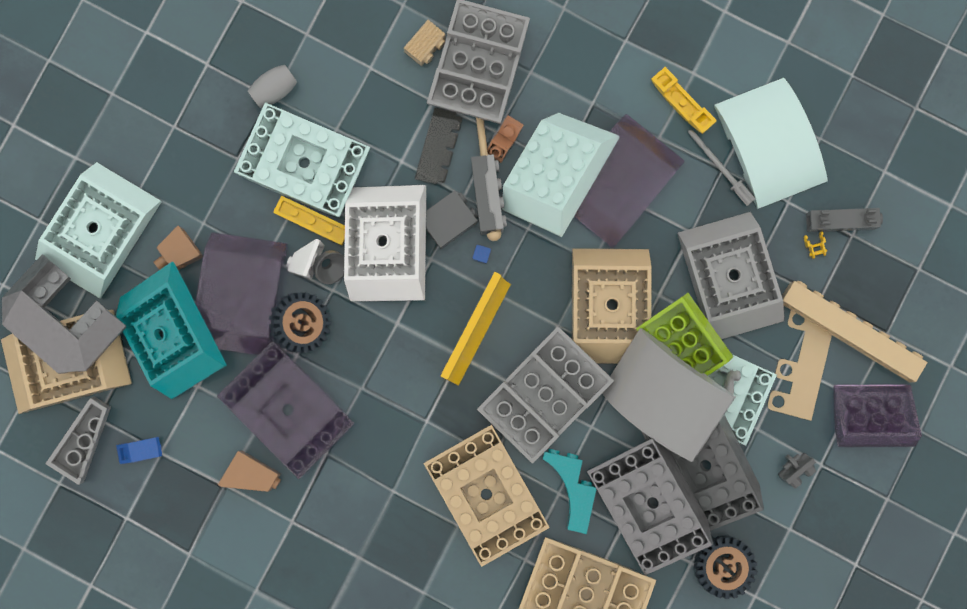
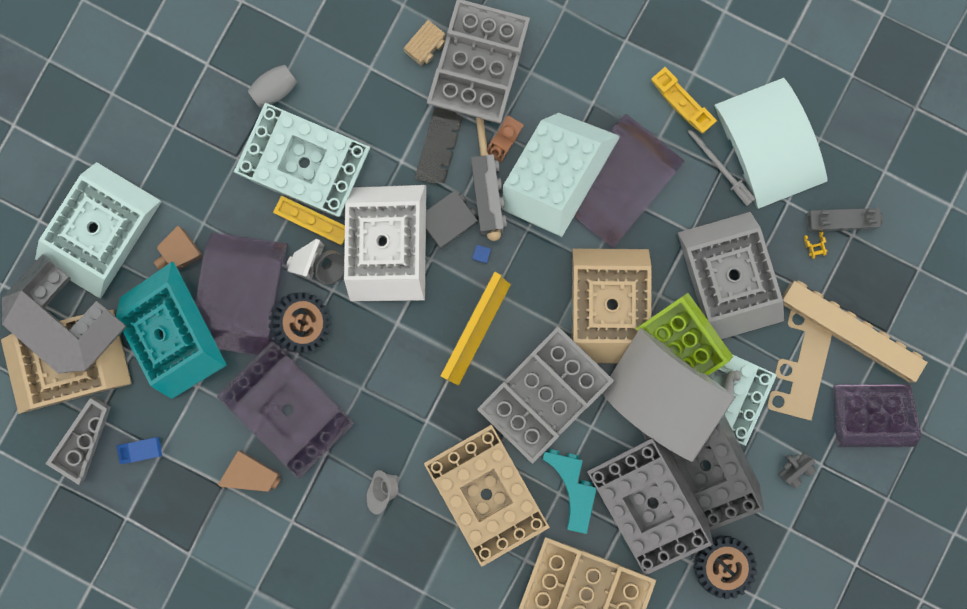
none -> light grey piece [367,470,399,514]

